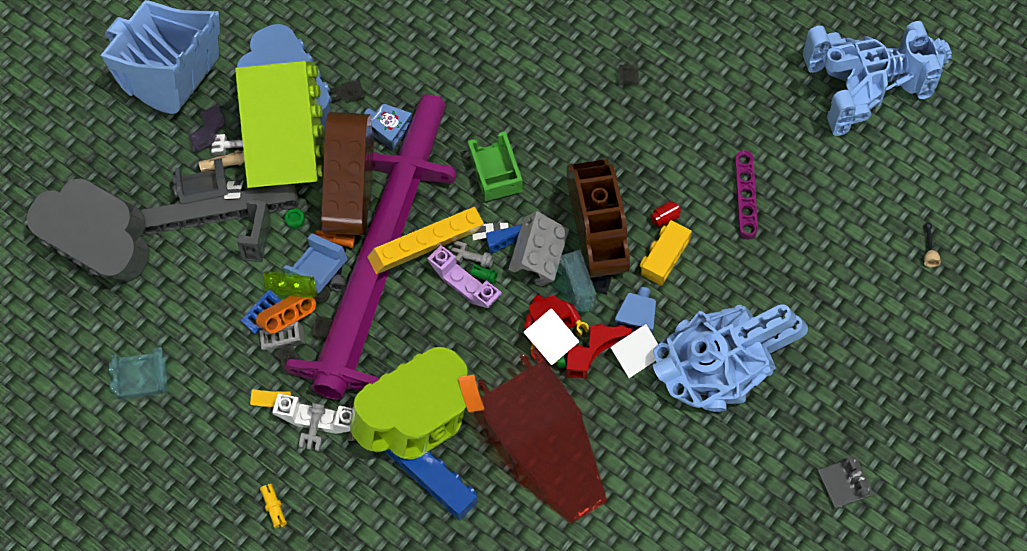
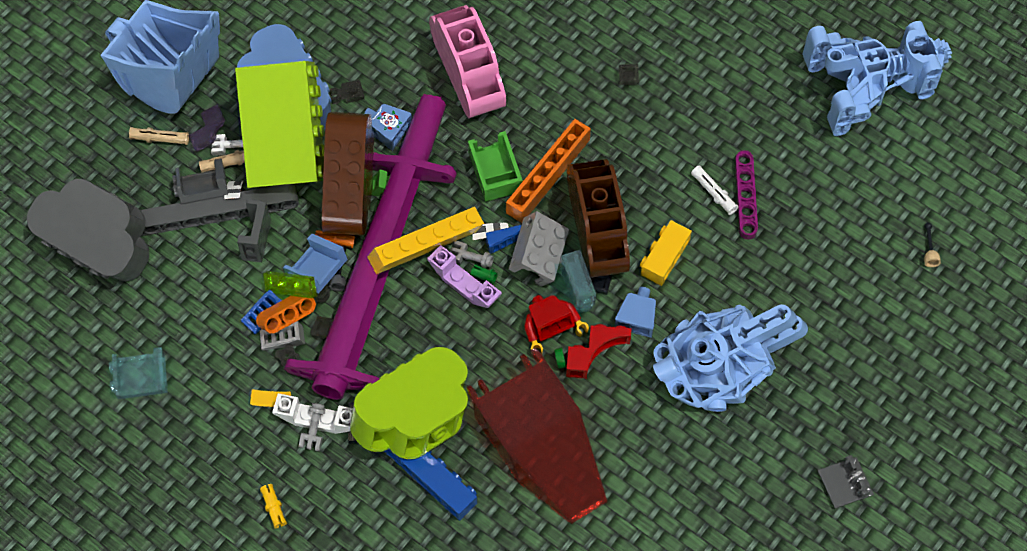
green tile [285,208,305,229] -> none
orange sticker [458,375,484,412] -> none
white sticker [524,309,579,365] -> none
white sticker [611,324,664,378] -> none
red brick [650,201,681,228] -> none
none -> tan pin [129,127,189,145]
none -> bright green tile [371,170,389,196]
none -> bright pink brick [429,5,506,118]
none -> orange brick [506,119,591,223]
none -> white pin [691,165,738,215]

